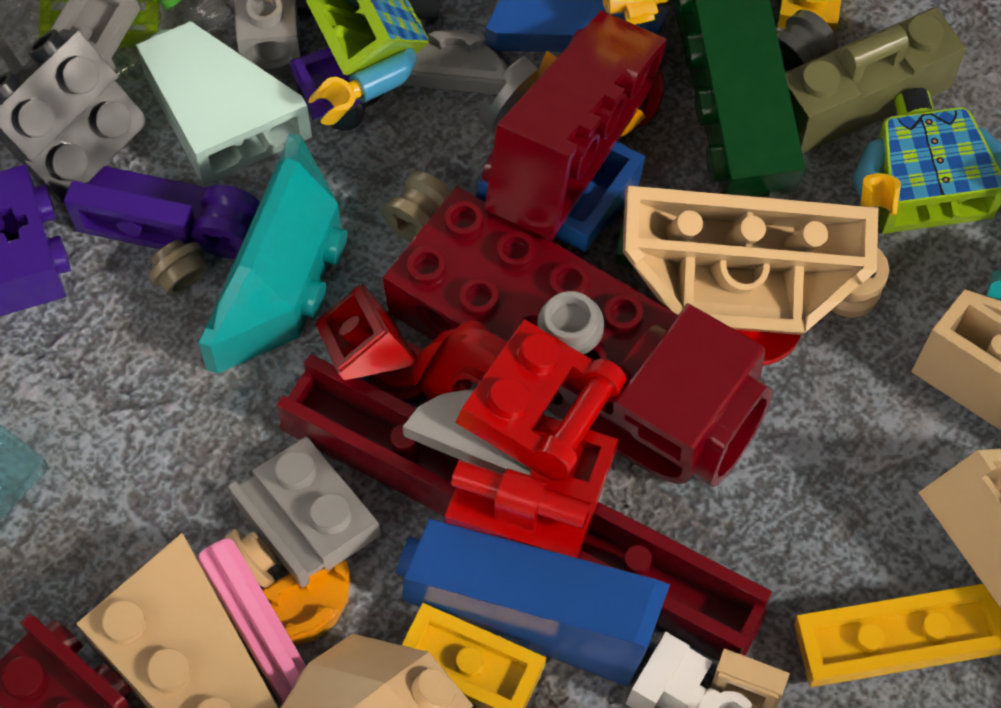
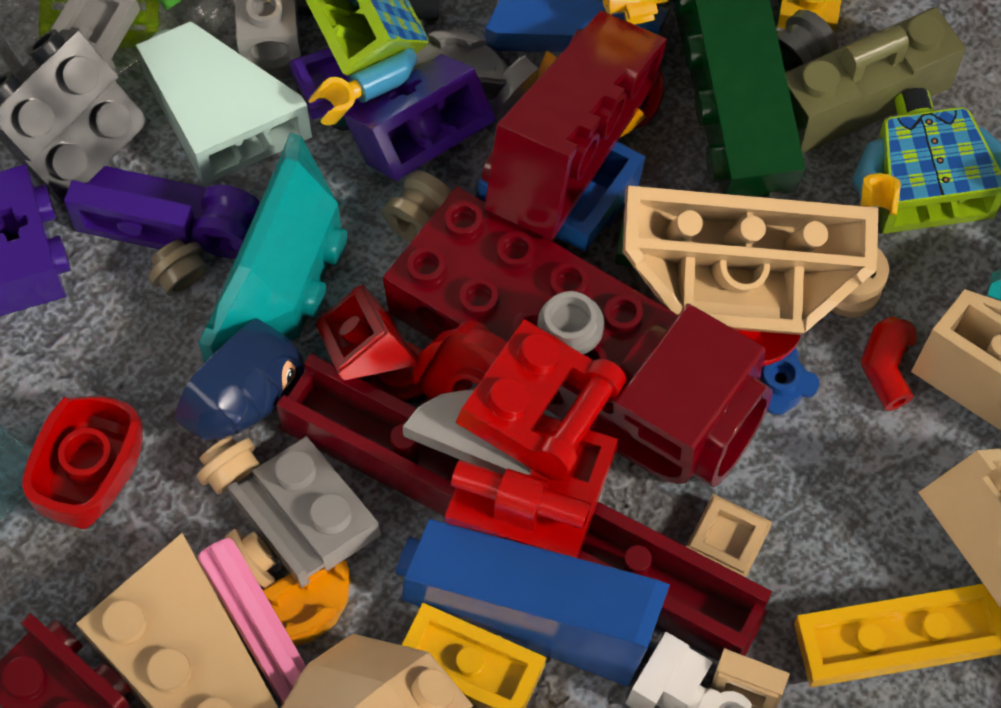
none -> red piece [22,396,143,530]
none -> dark blue piece [174,318,305,441]
none -> tan plate [196,437,260,495]
none -> dark purple brick [344,54,496,181]
none -> tan tile [686,494,773,577]
none -> blue plate [759,348,819,415]
none -> red arm [861,317,917,411]

